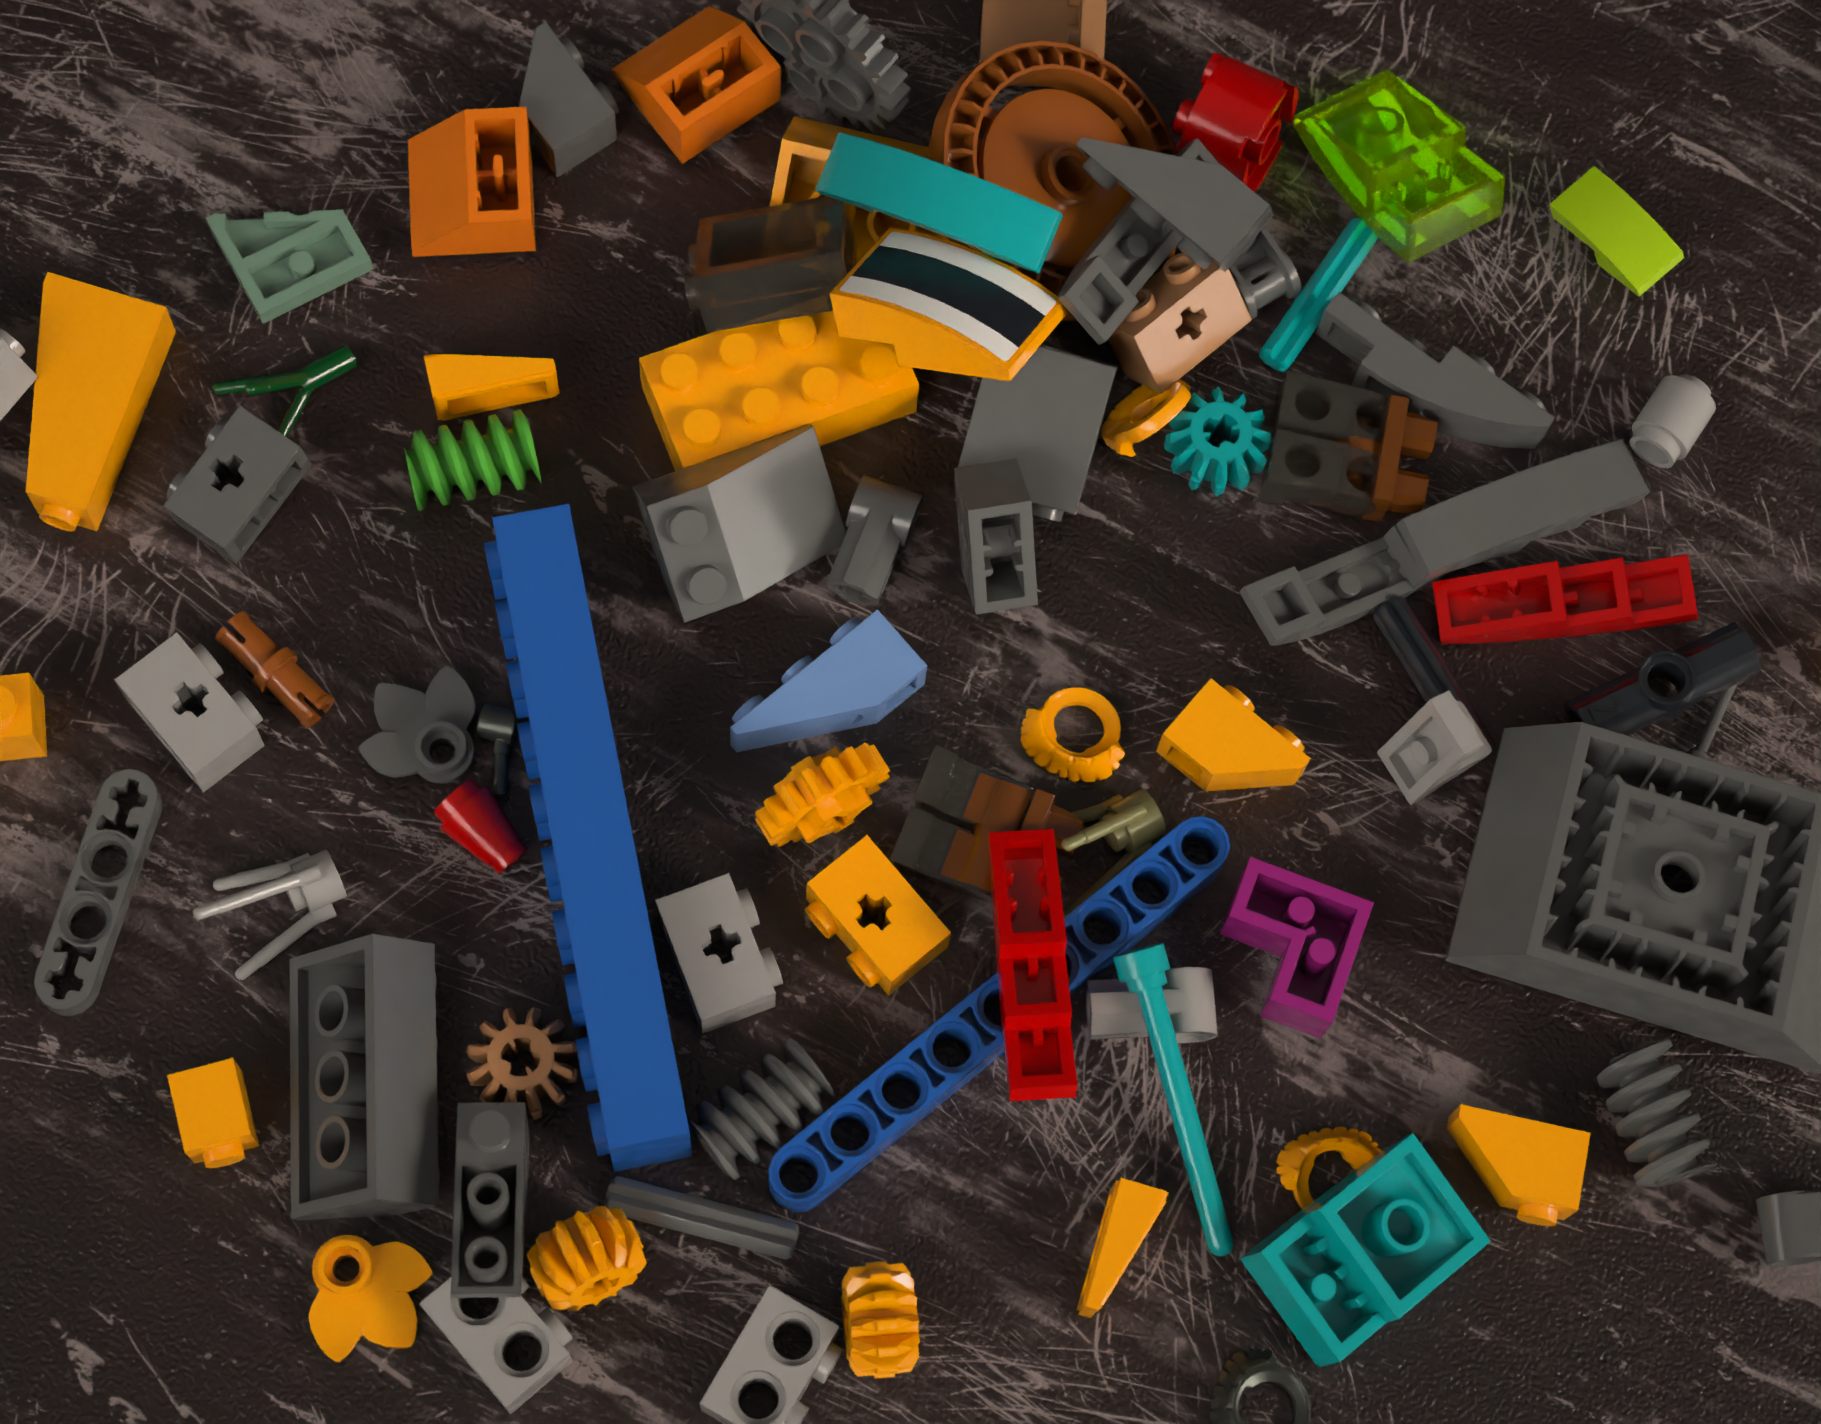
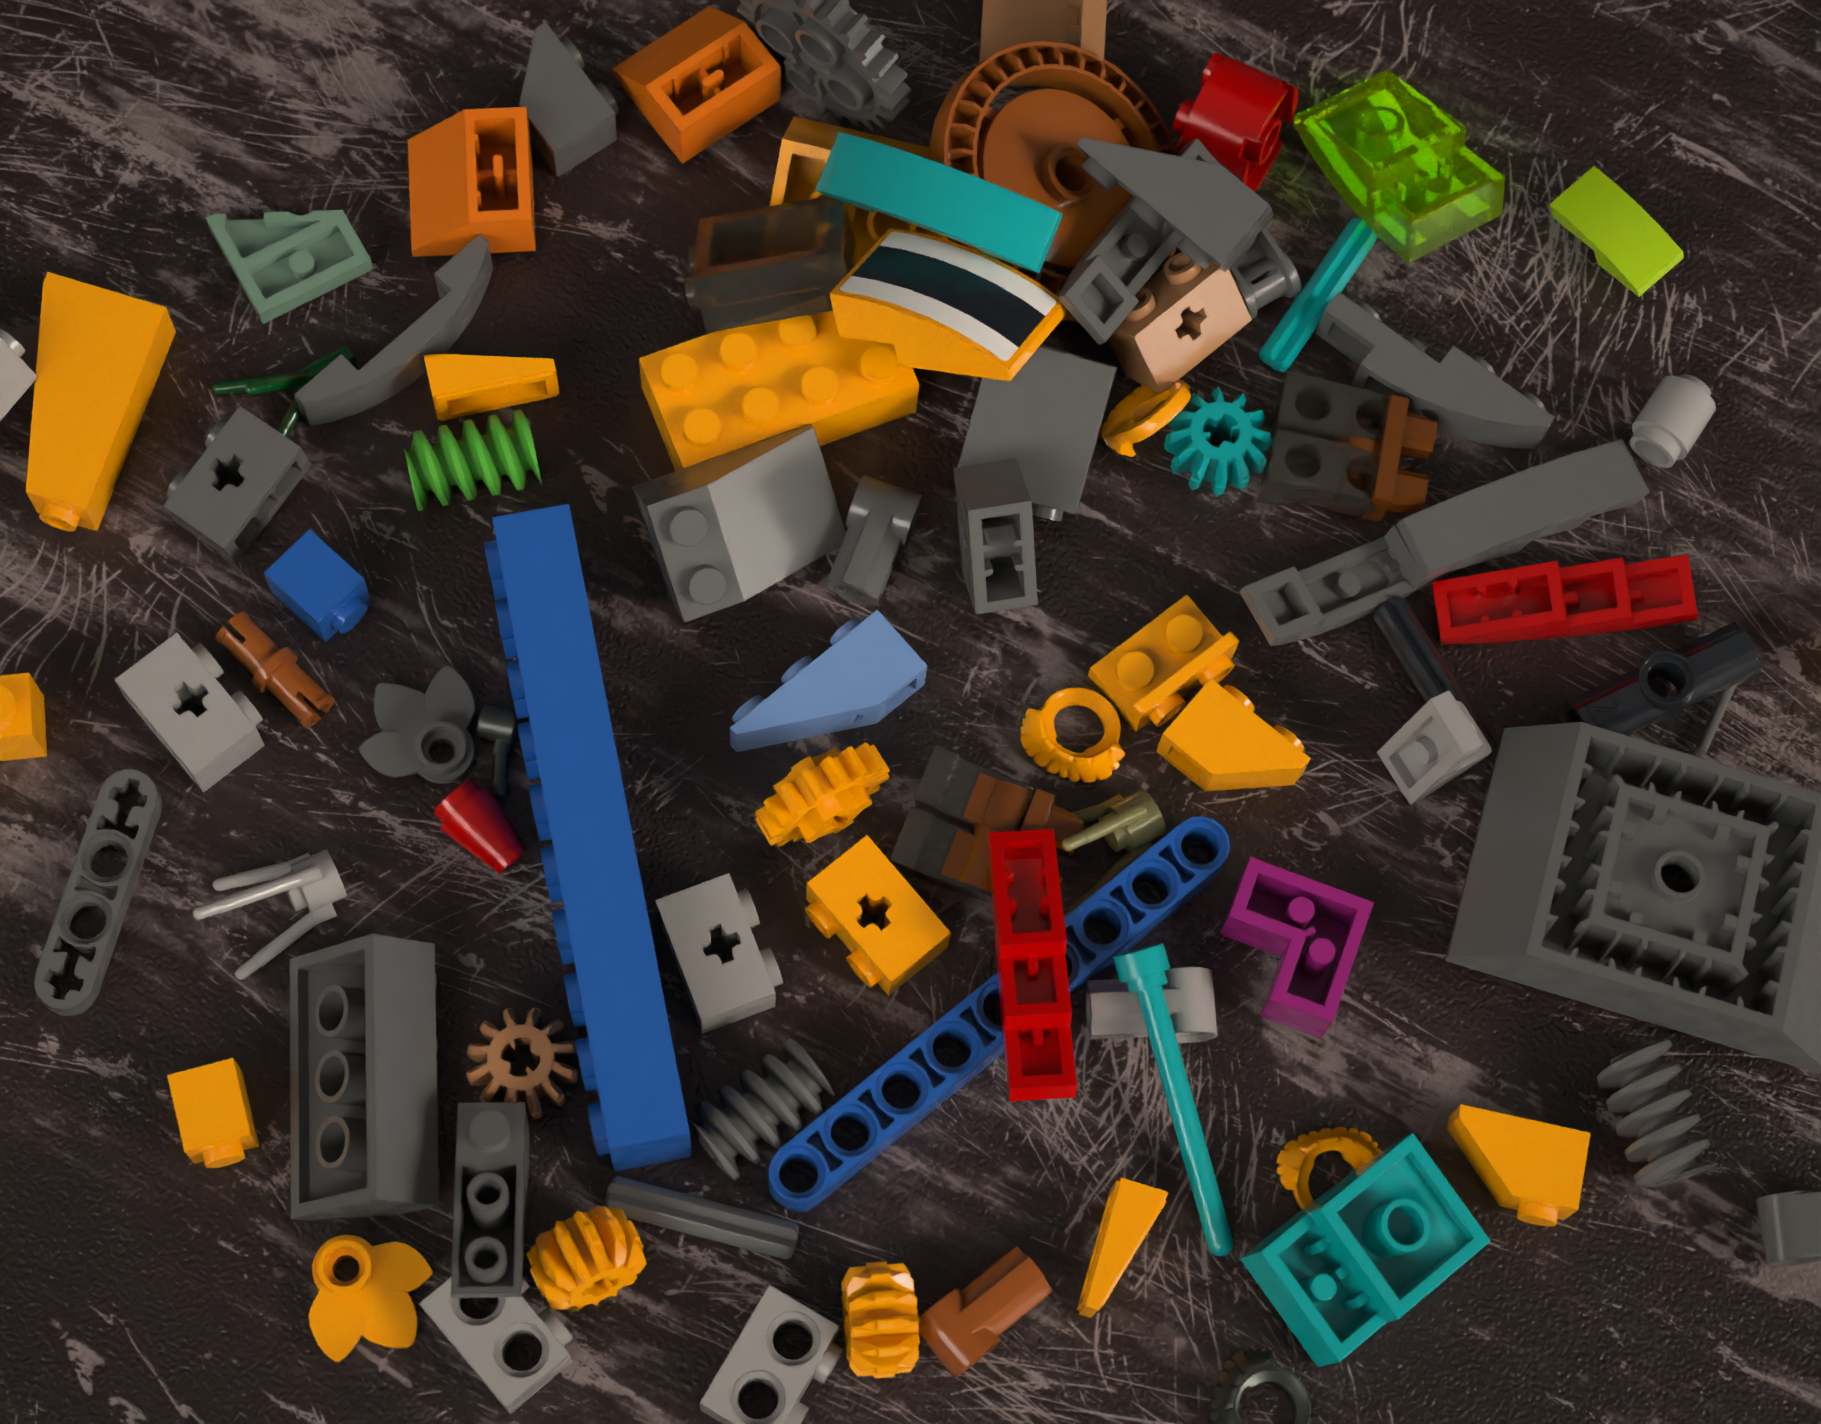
none -> blue brick [264,529,371,642]
none -> dark grey slope [294,234,493,426]
none -> dark orange piece [918,1246,1053,1378]
none -> light orange bracket [1088,595,1239,732]

